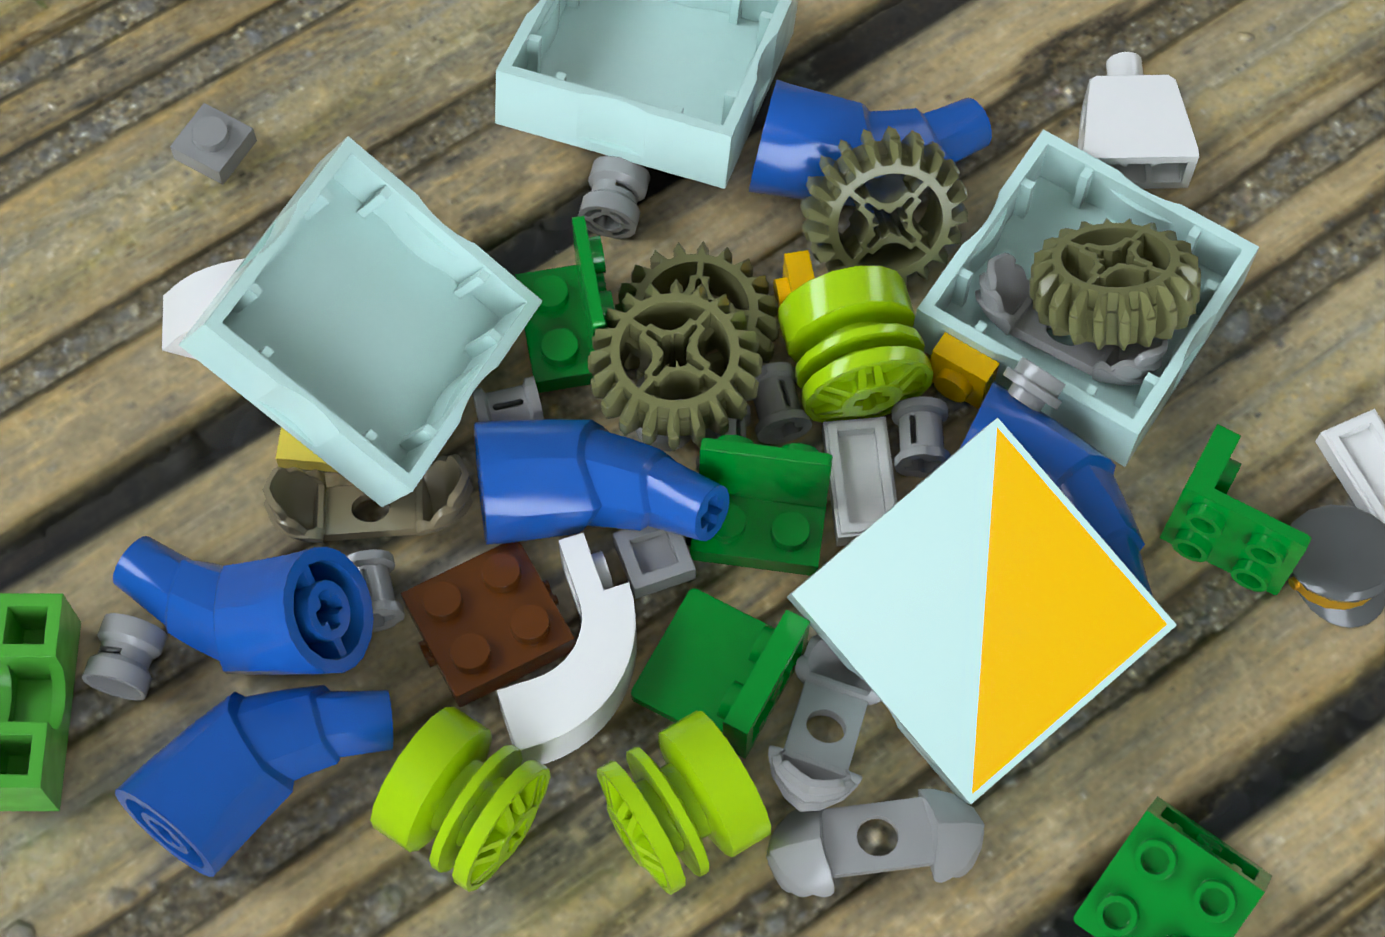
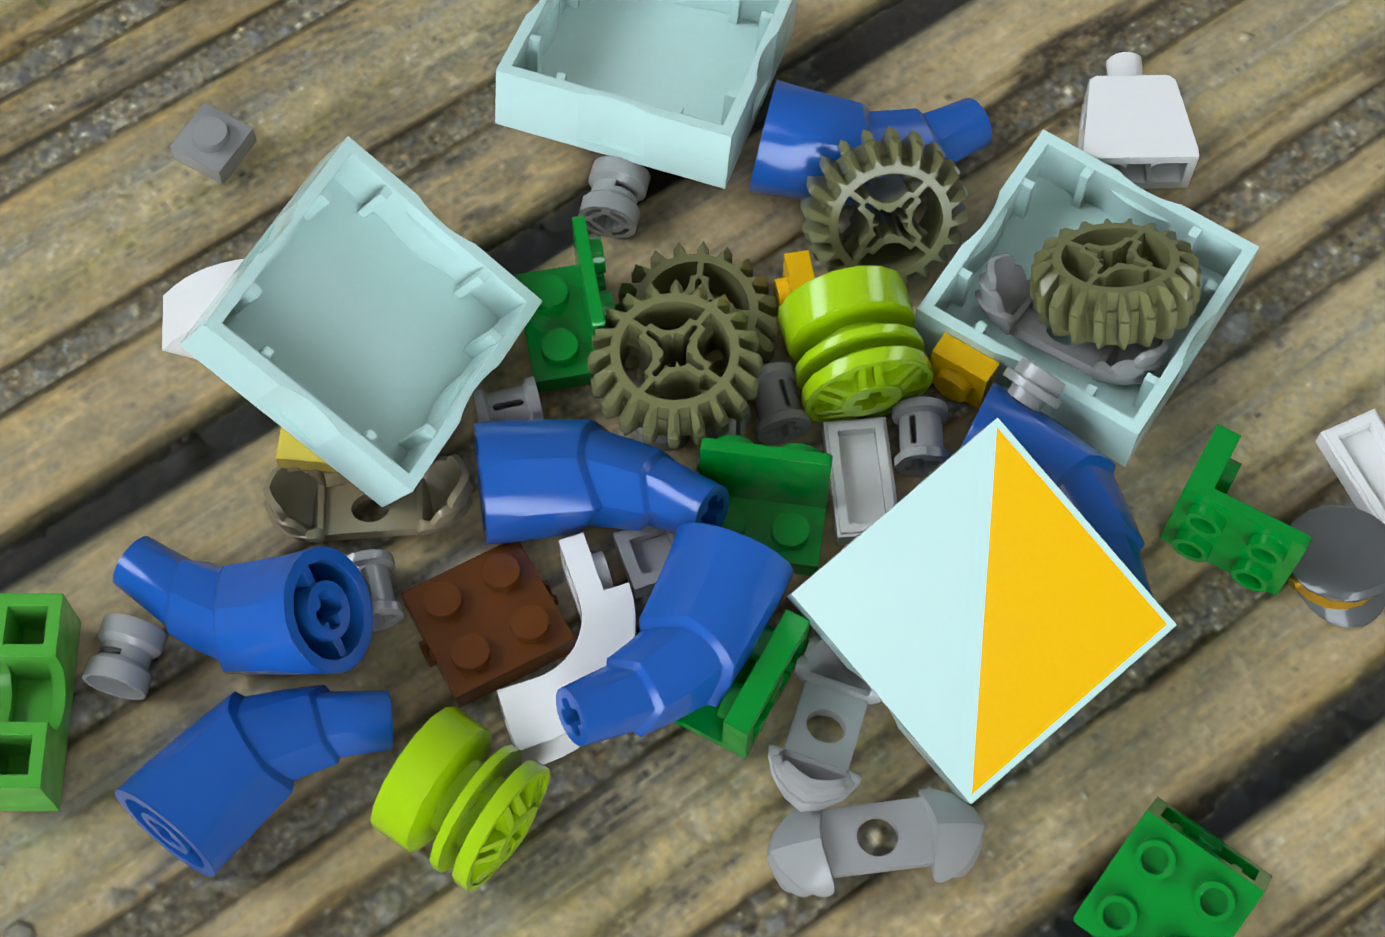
lime wheel [597,711,771,895] -> none
none -> blue piece [556,523,794,746]

